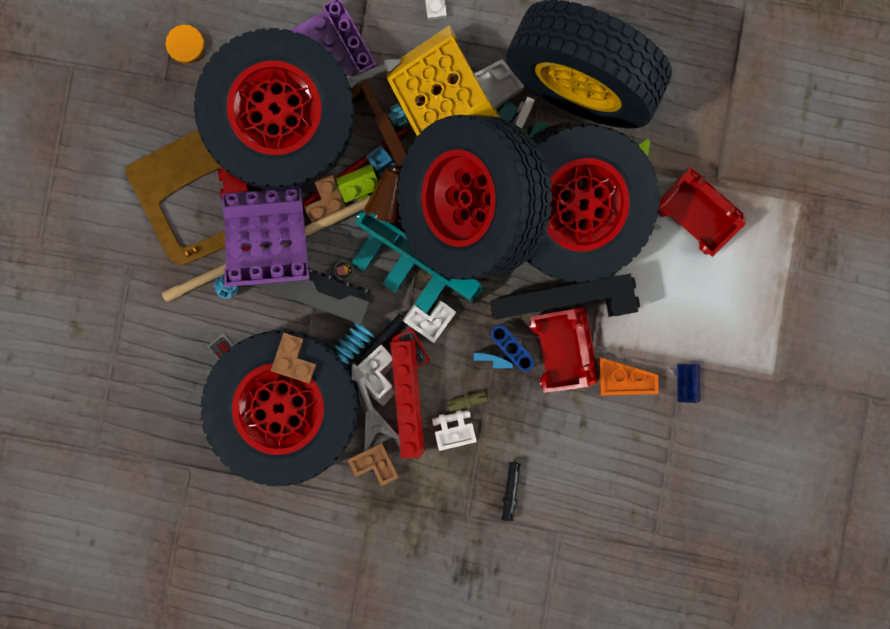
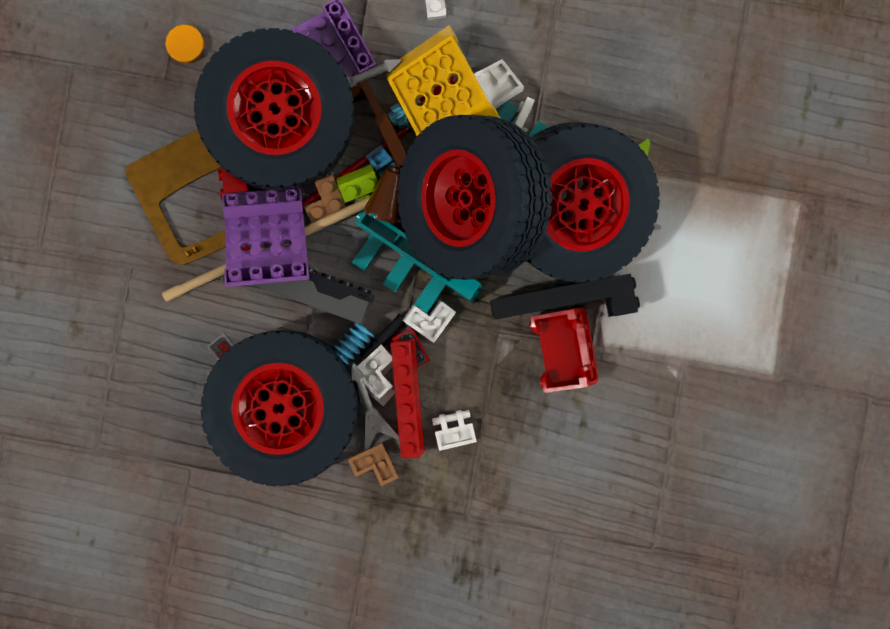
medium azure gear [214,275,239,299] -> none
medium nougat plate [271,333,316,383] -> none
tile [334,261,354,280] -> none
olive pin [448,390,488,412] -> none
dark azure slope [473,352,513,368] -> none
blue beam [490,325,534,372] -> none
black pin [501,462,521,521] -> none
black wheel [506,0,672,129] -> none
orange wing [599,357,659,396] -> none
red windscreen [657,167,746,257] -> none
clear blue slope [677,364,700,403] -> none

